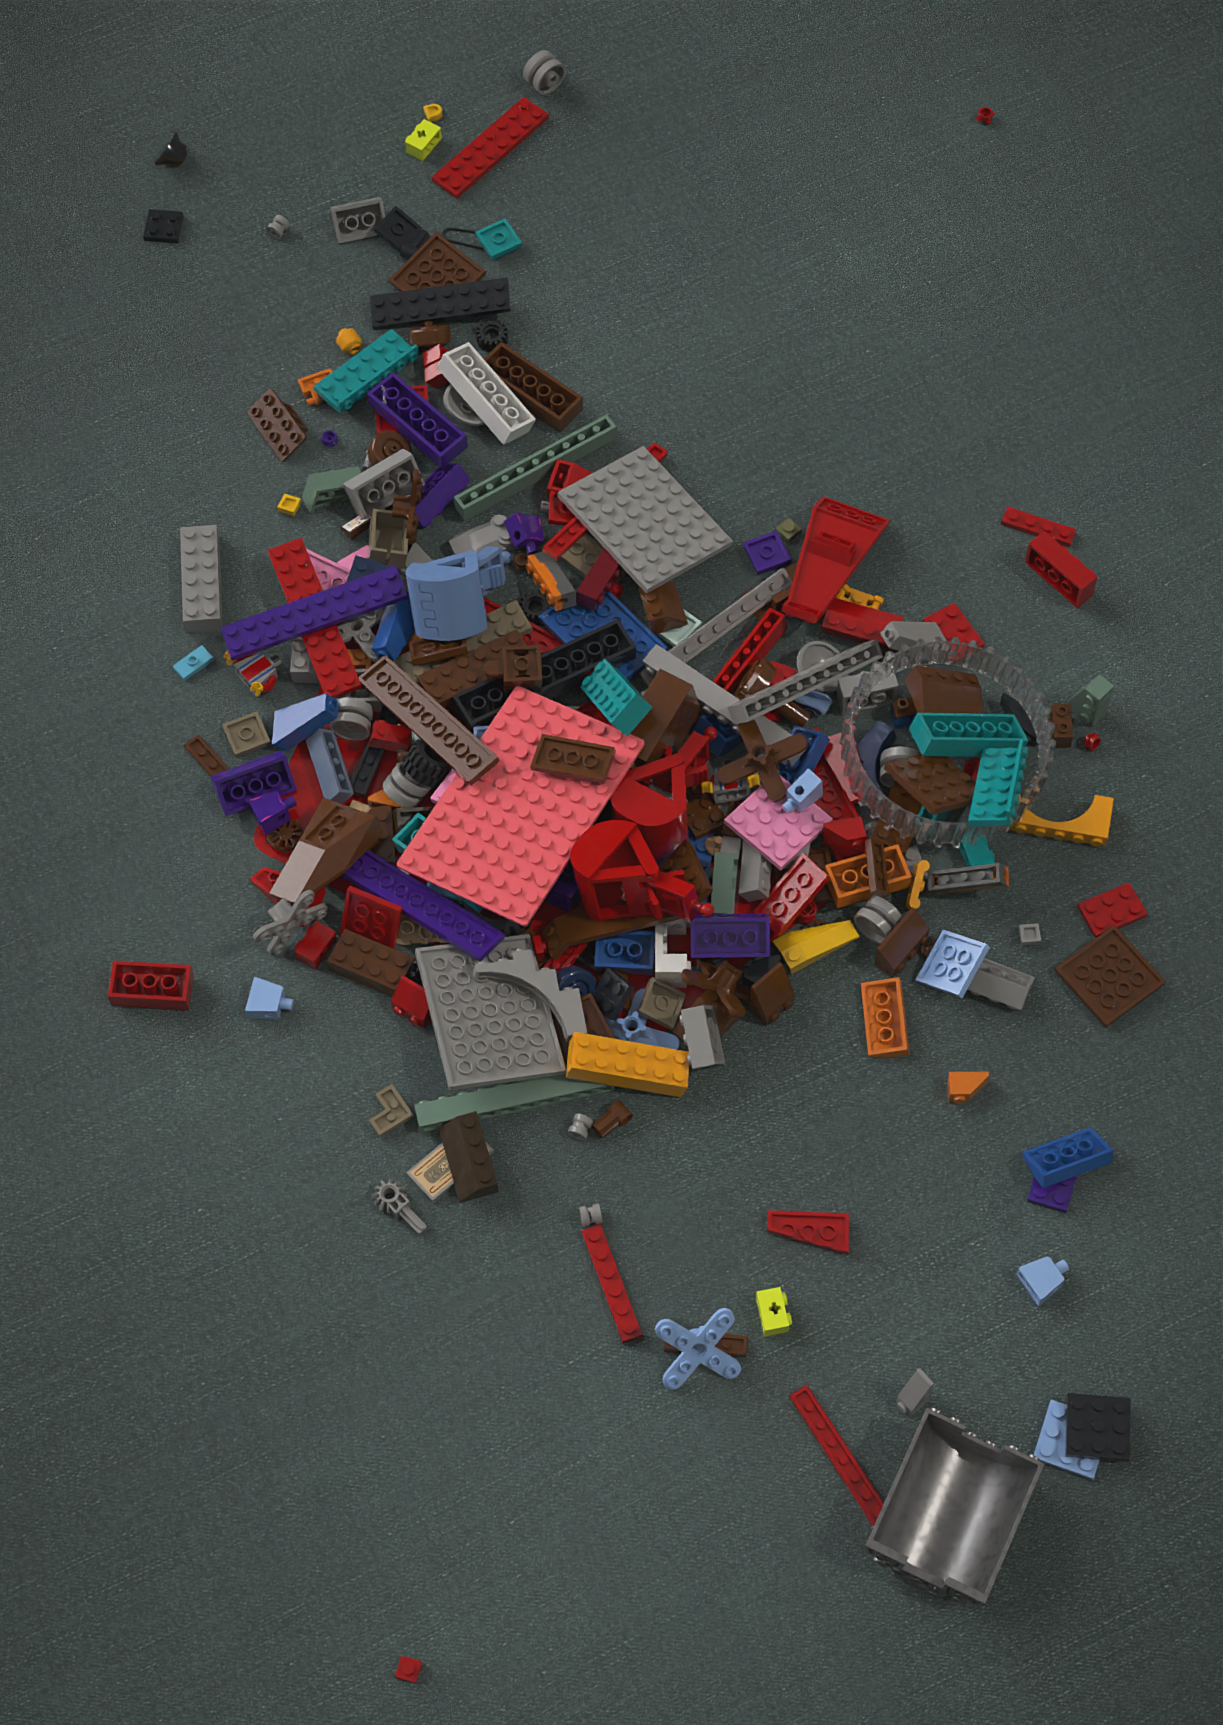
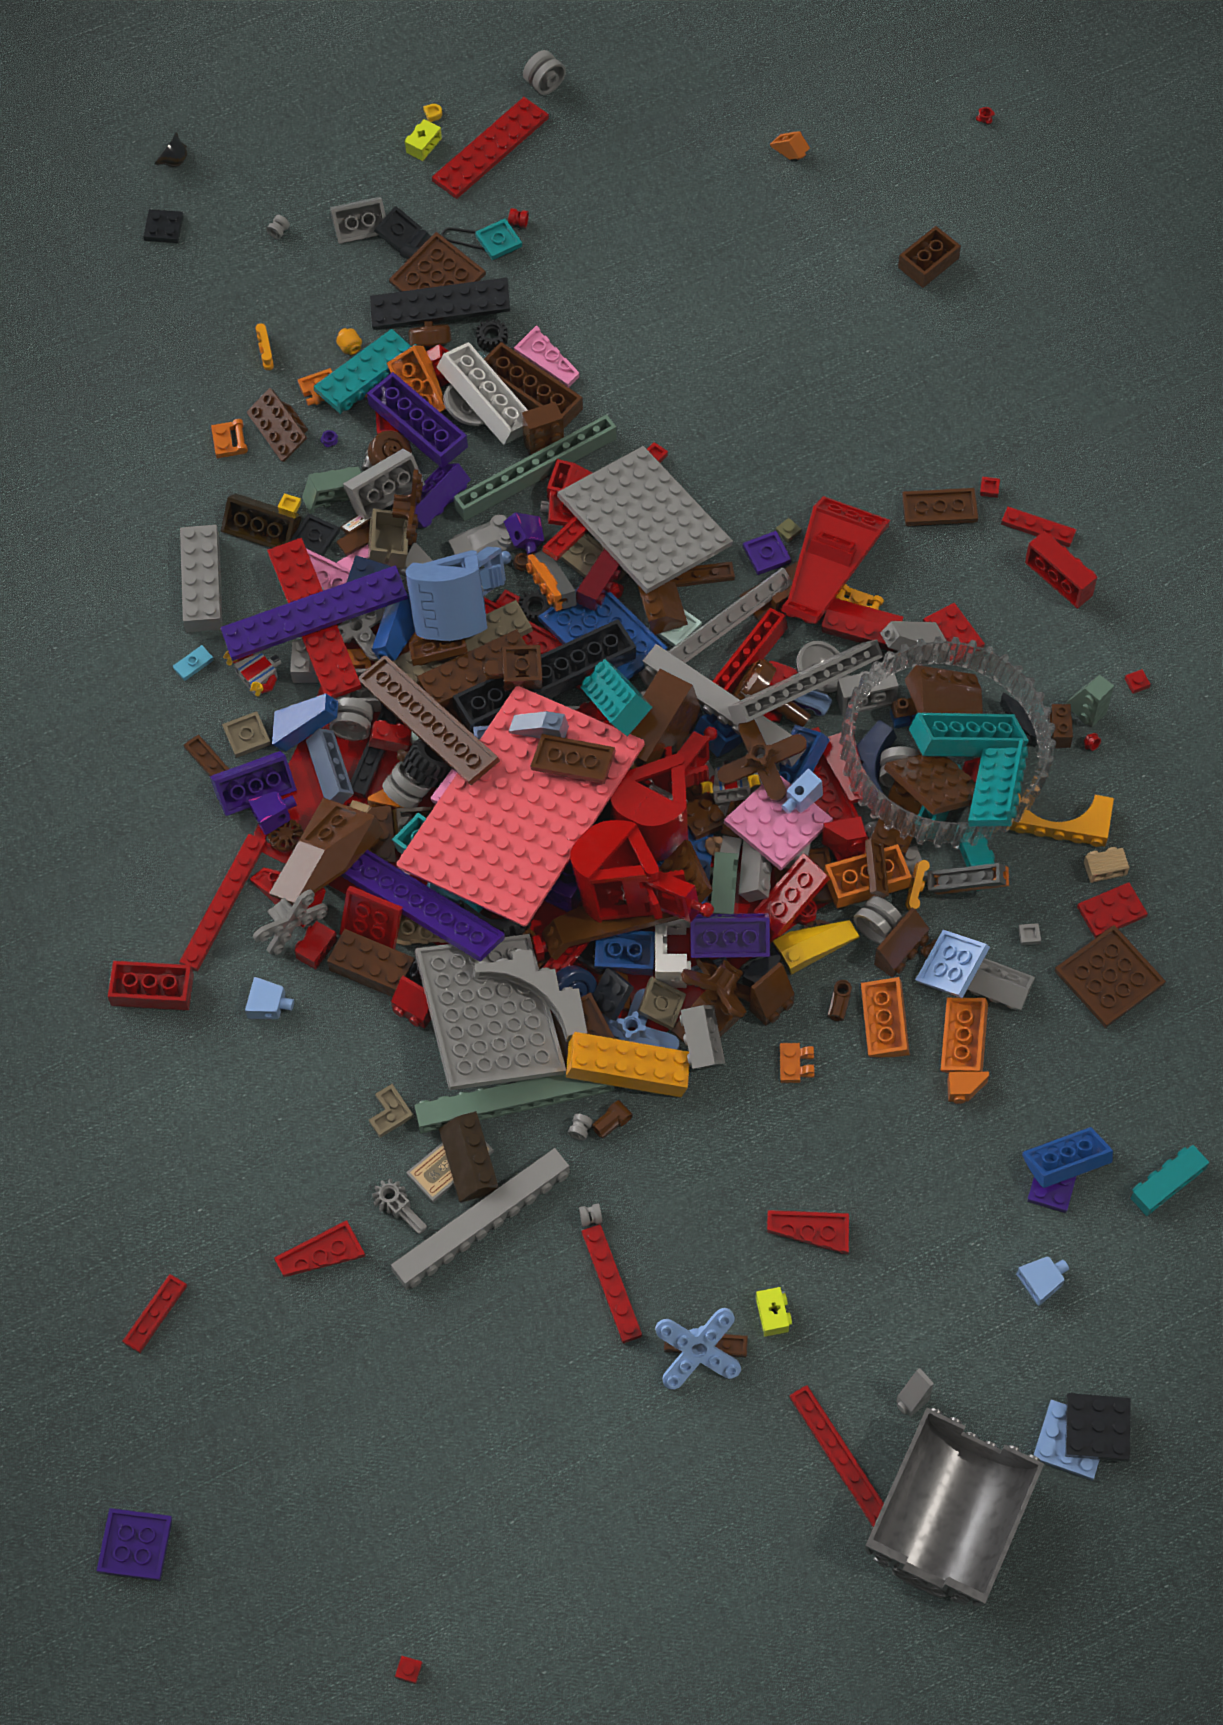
none -> dark purple plate [97,1508,173,1581]
none -> red tile [122,1274,187,1353]
none -> red plate [179,834,267,972]
none -> orange plate [211,419,248,458]
none -> dark brown slope [221,493,302,548]
none -> light orange plate [255,323,274,370]
none -> red wing [274,1220,366,1277]
none -> black plate [290,513,340,556]
none -> reddish brown slope [336,527,369,557]
none -> orange wedge [386,345,446,413]
none -> light grey brick [391,1148,570,1290]
none -> red plate [495,589,521,606]
none -> red wheel [508,208,529,228]
none -> sand blue slope [509,711,569,738]
none -> bright pink wing [514,325,579,388]
none -> reddish brown brick [522,402,564,456]
none -> reddish brown tile [670,561,735,587]
none -> orange slope [770,131,810,160]
none -> orange plate [780,1043,814,1083]
none -> reddish brown piece [827,980,852,1022]
none -> reddish brown brick [898,226,961,288]
none -> reddish brown plate [902,488,978,526]
none -> orange slope [941,998,988,1073]
none -> red plate [980,477,1000,498]
none -> tan brick [1084,847,1129,883]
none -> red plate [1125,669,1151,694]
none -> teal brick [1131,1145,1210,1216]

